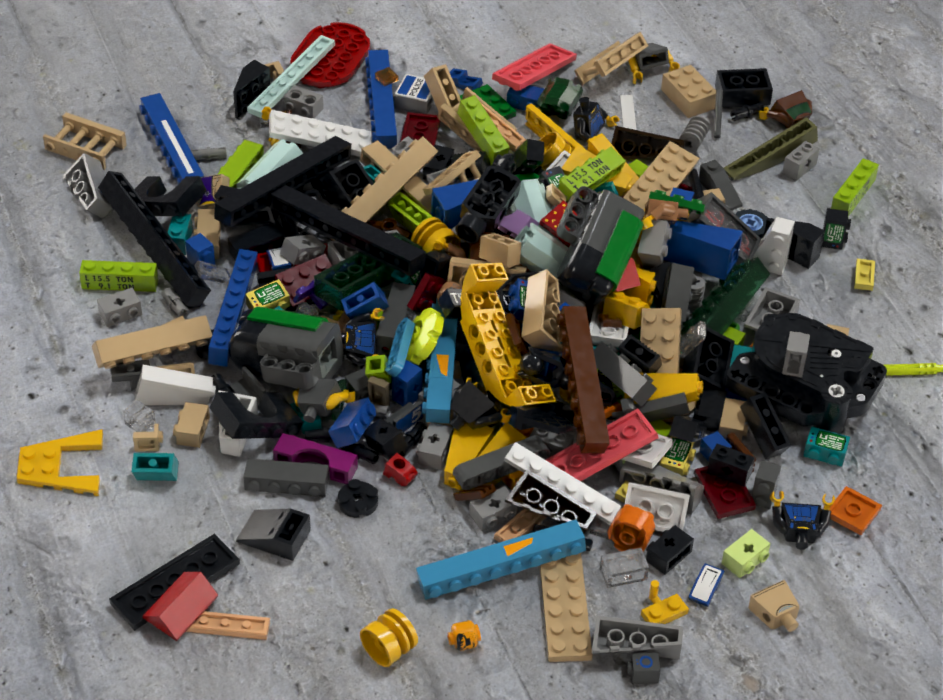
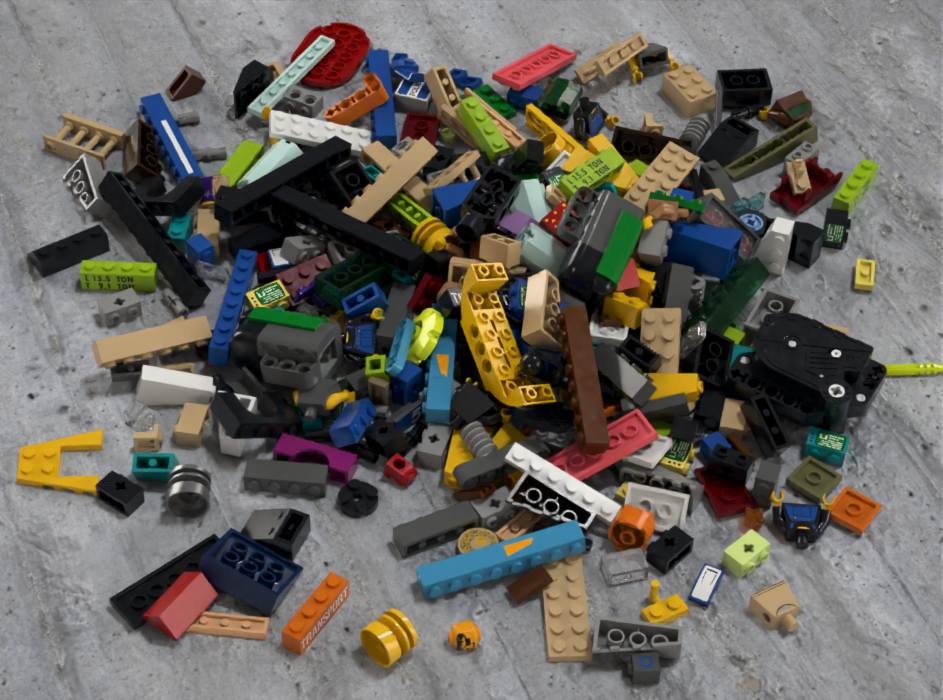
clear orange tile [375,67,398,86] -> none
reddish brown tile [505,313,528,355] -> none
white sticker [620,95,636,130] -> none
light grey brick [782,331,810,377] -> none
none -> black slope [27,224,110,278]
none -> black brick [95,470,145,517]
none -> dark brown wedge [124,119,166,185]
none -> reddish brown slope [166,65,207,101]
none -> flat silver wheel [166,464,211,519]
none -> light grey pin [178,110,200,125]
none -> dark blue slope [197,528,304,616]
none -> orange brick [281,572,349,656]
none -> orange beam [324,73,389,126]
none -> blue plate [391,53,425,83]
none -> dark grey brick [393,500,479,558]
none -> yellowish green tile [440,127,457,143]
none -> tile [458,528,499,555]
none -> light grey piece [460,421,498,458]
none -> reddish brown tile [506,564,554,605]
none -> tan bracket [643,113,664,136]
none -> black slope [697,115,759,168]
none -> clear light blue slope [731,191,766,214]
none -> clear orange wheel [744,507,763,528]
none -> dark red piece [769,157,843,216]
none -> olive plate [785,455,843,504]
none -> tan plate [786,159,811,196]

